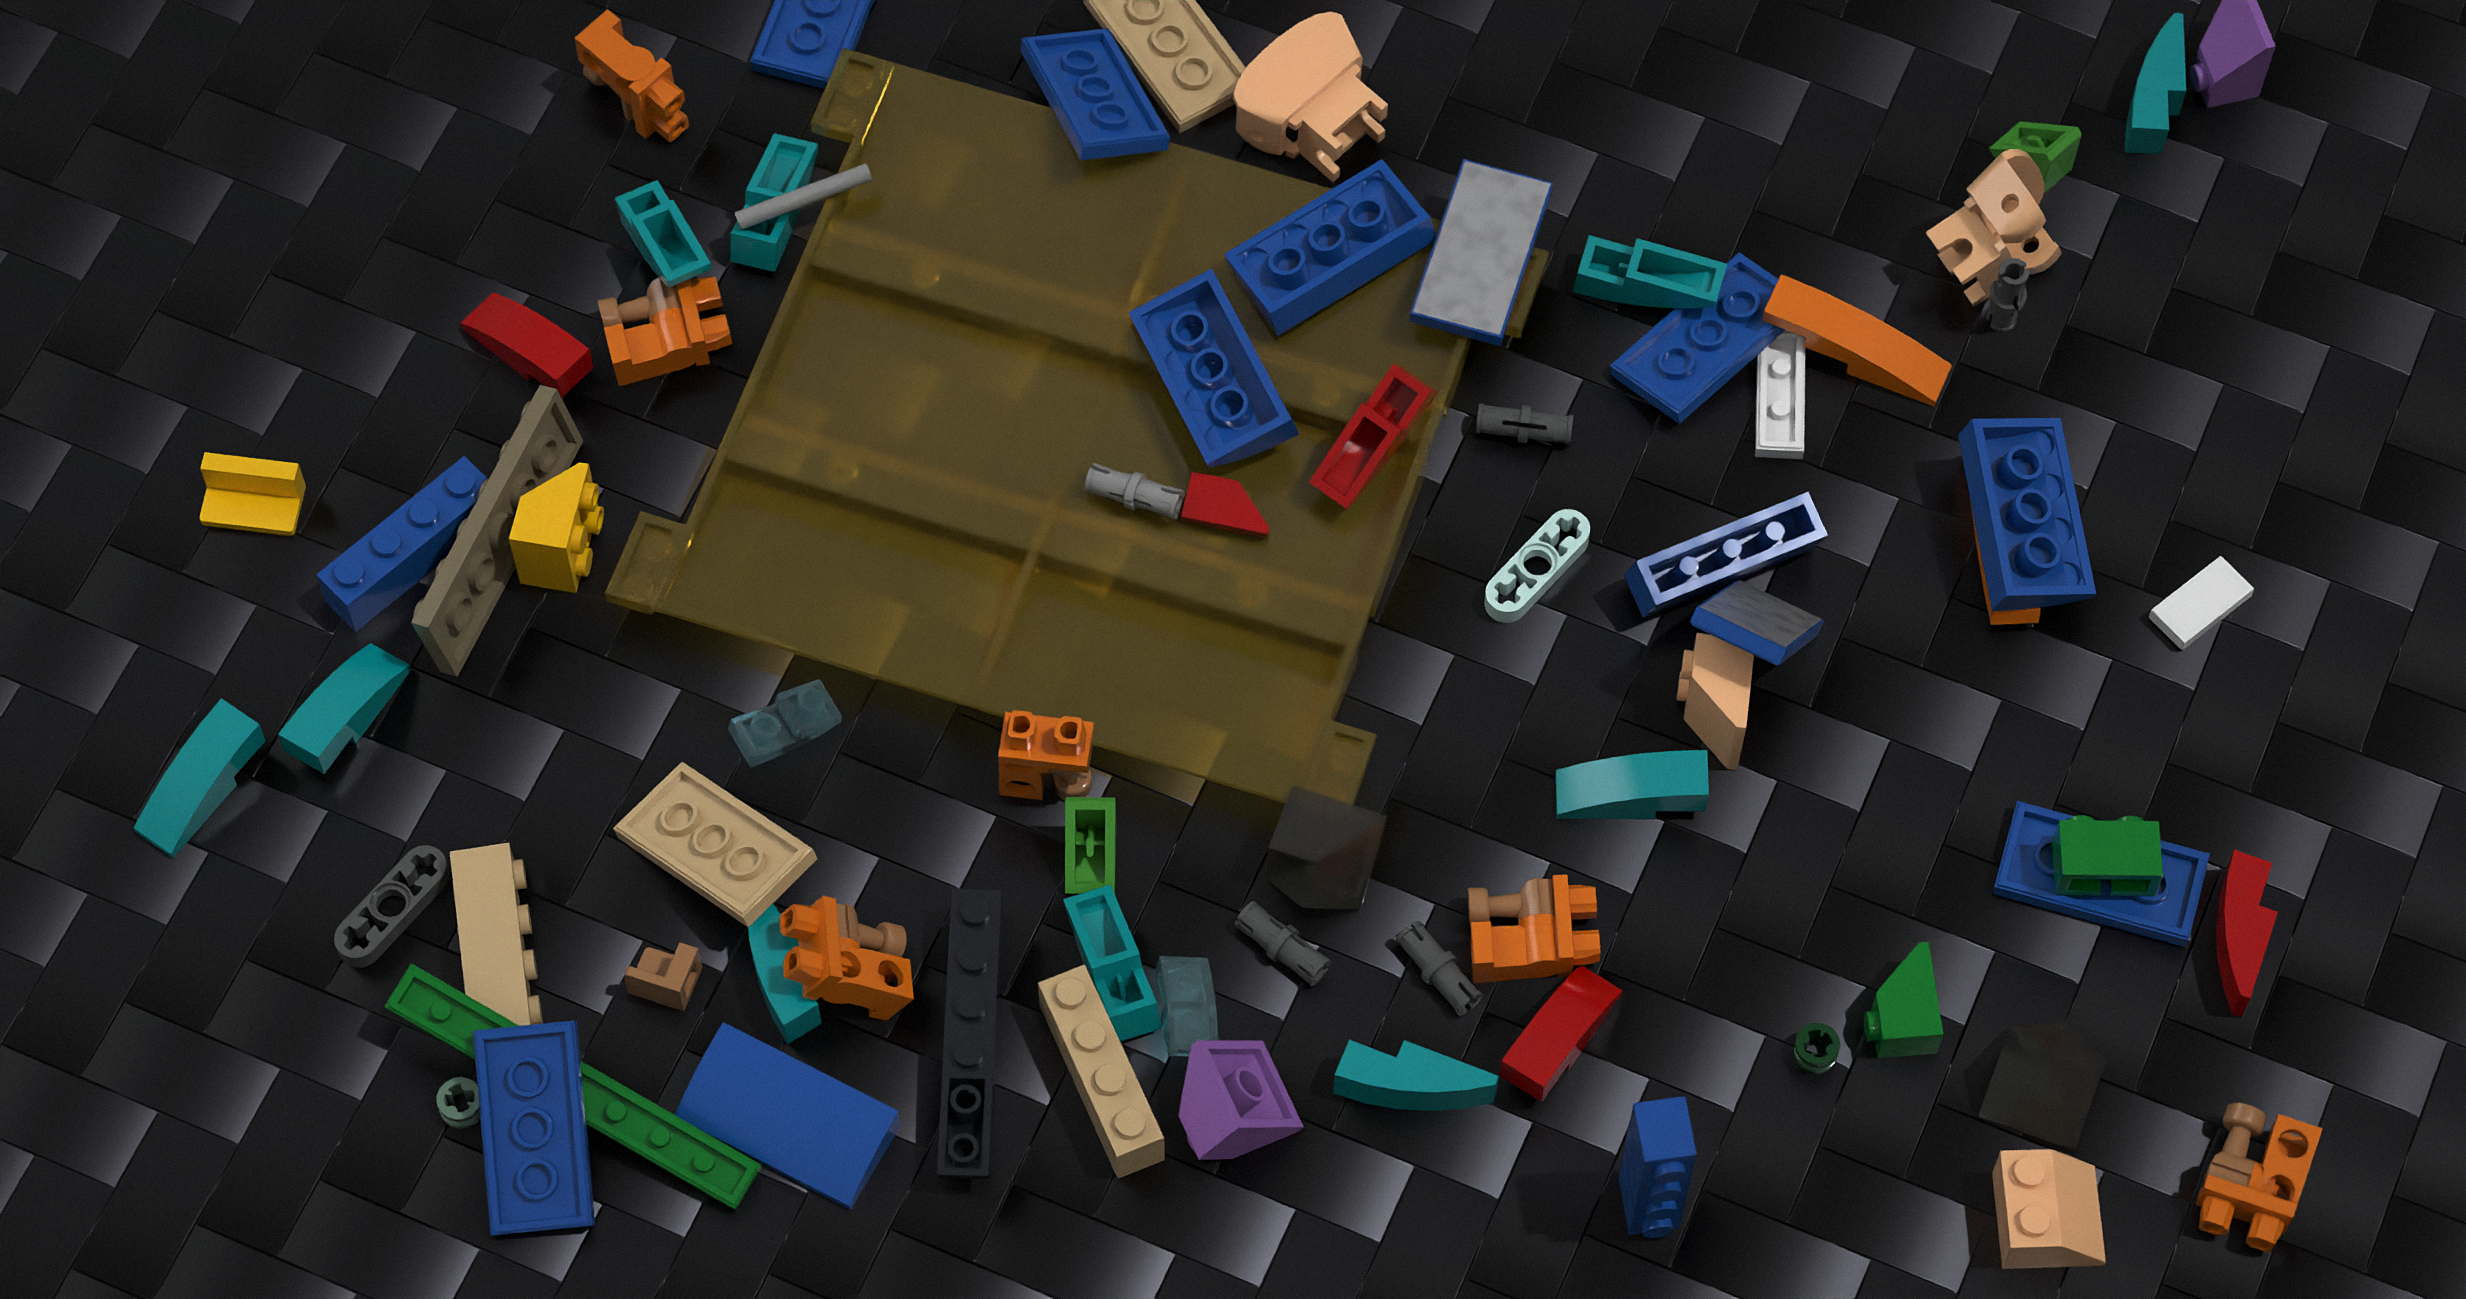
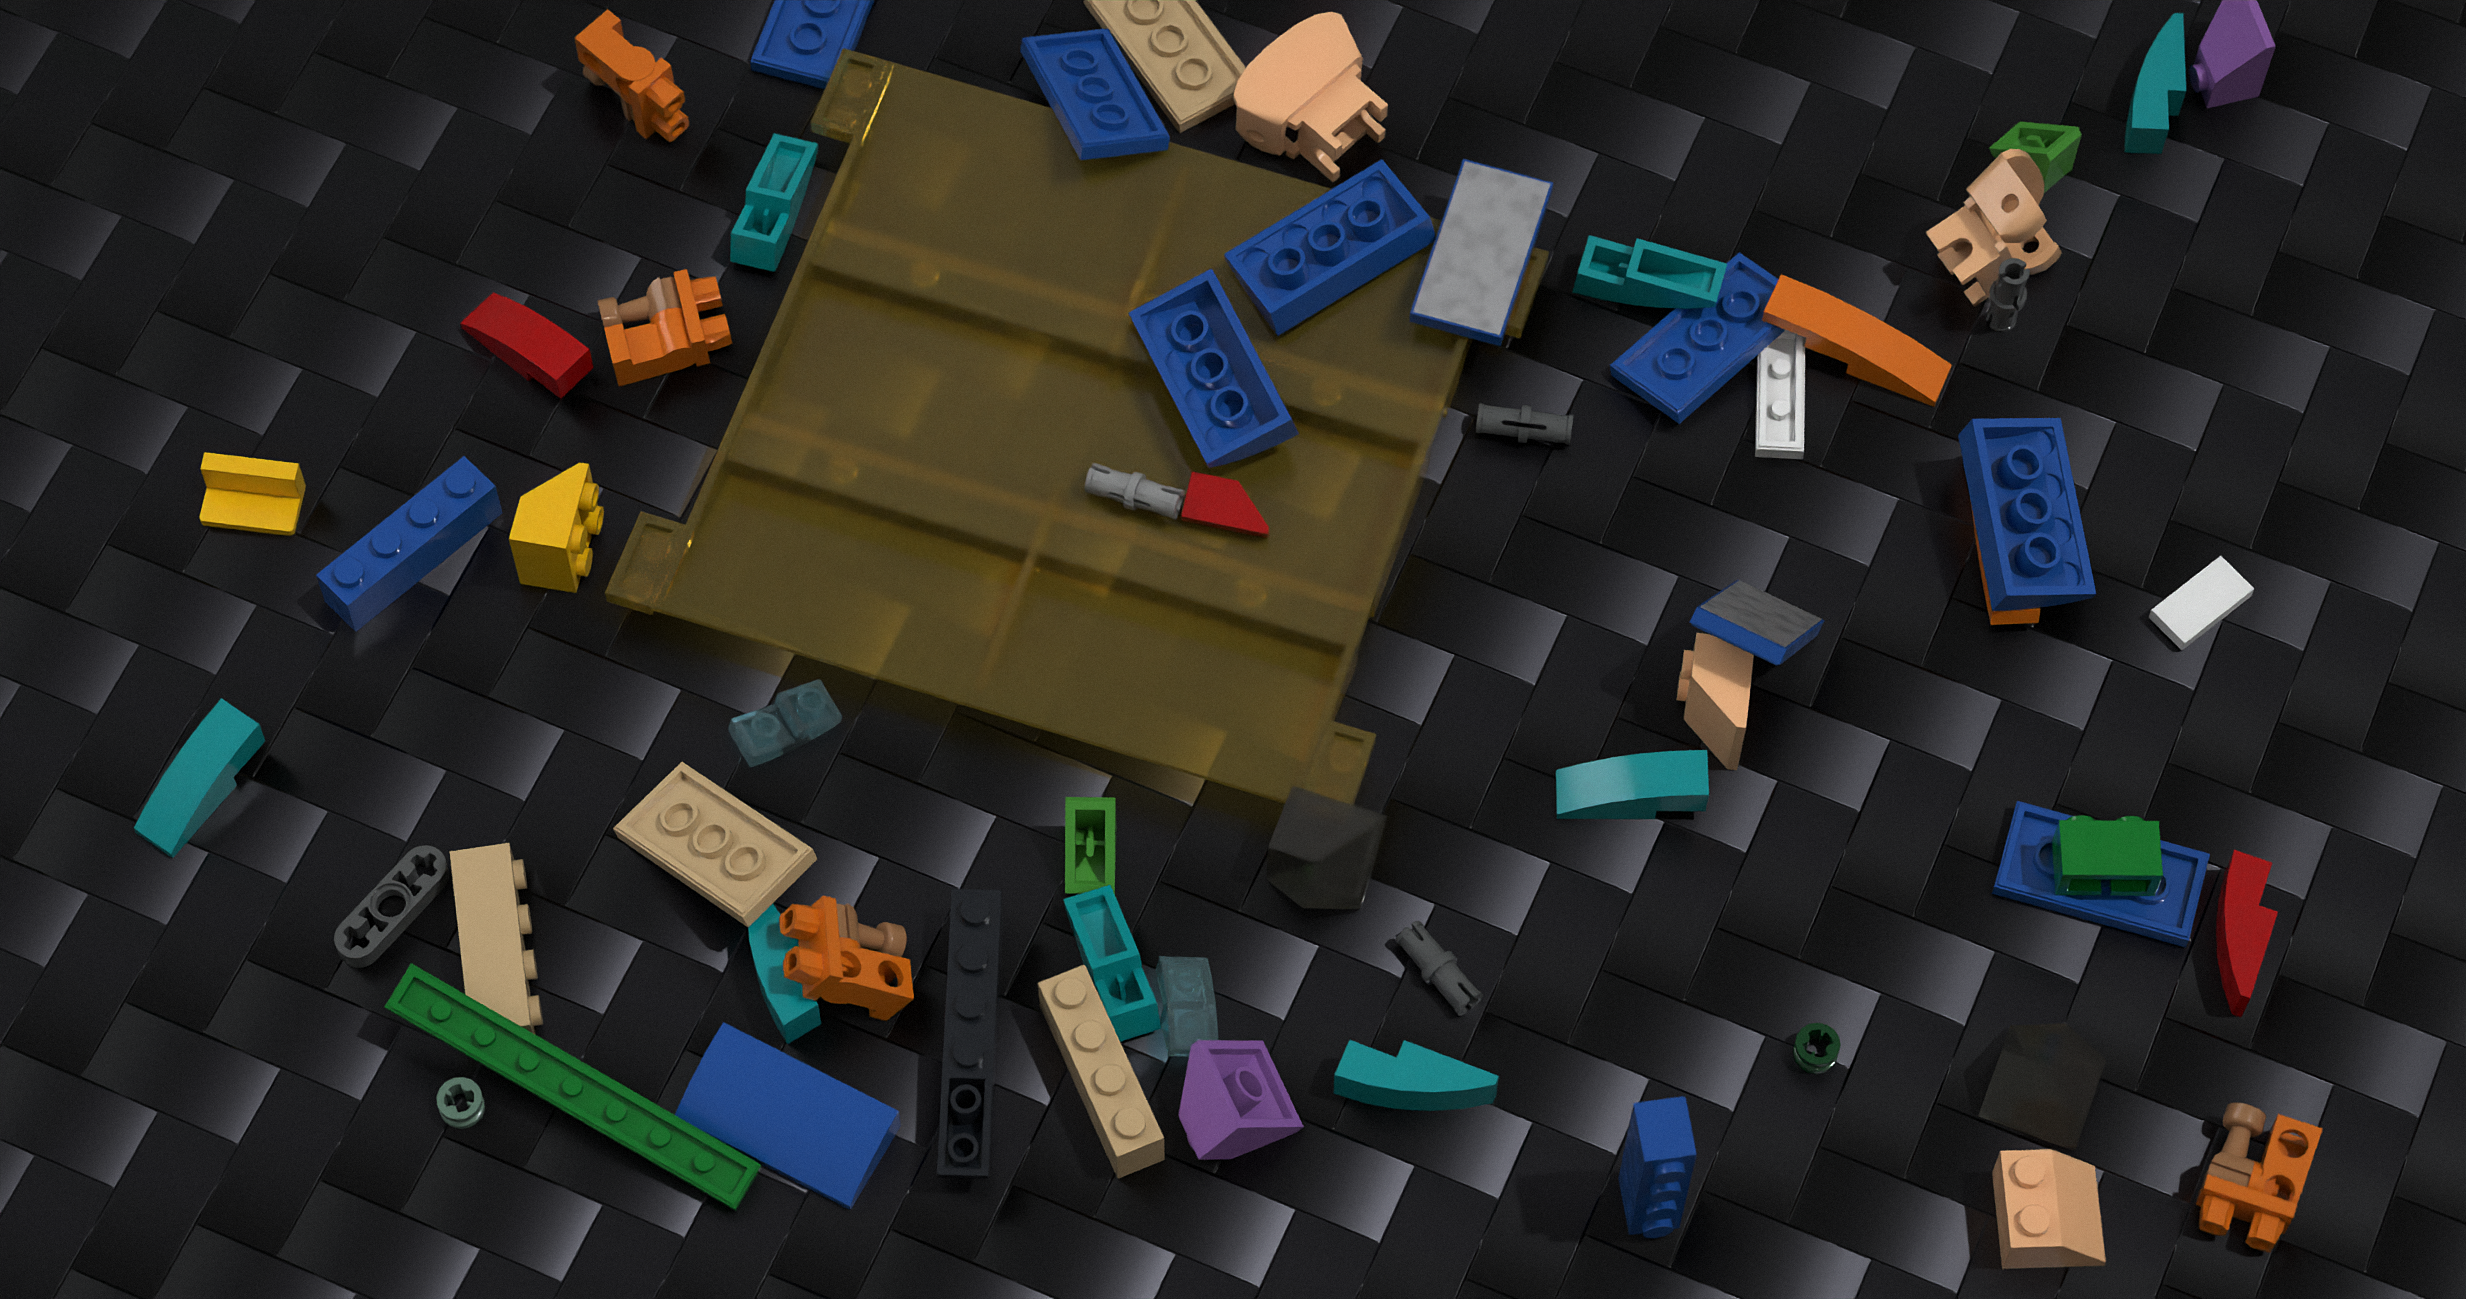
teal slope [278,643,412,774] -> none
dark tan plate [411,385,583,677] -> none
blue tile [473,1021,595,1235] -> none
teal slope [615,180,712,287] -> none
medium nougat panel [624,942,702,1011] -> none
light grey bar [734,163,873,230] -> none
orange hips [998,710,1094,800] -> none
dark grey pin [1234,901,1331,986] -> none
red slope [1309,364,1439,509] -> none
orange hips [1467,874,1601,983] -> none
light aqua beam [1484,509,1590,623] -> none
red slope [1499,965,1623,1102] -> none
blue brick [1623,492,1828,618] -> none
green slope [1864,942,1944,1058] -> none

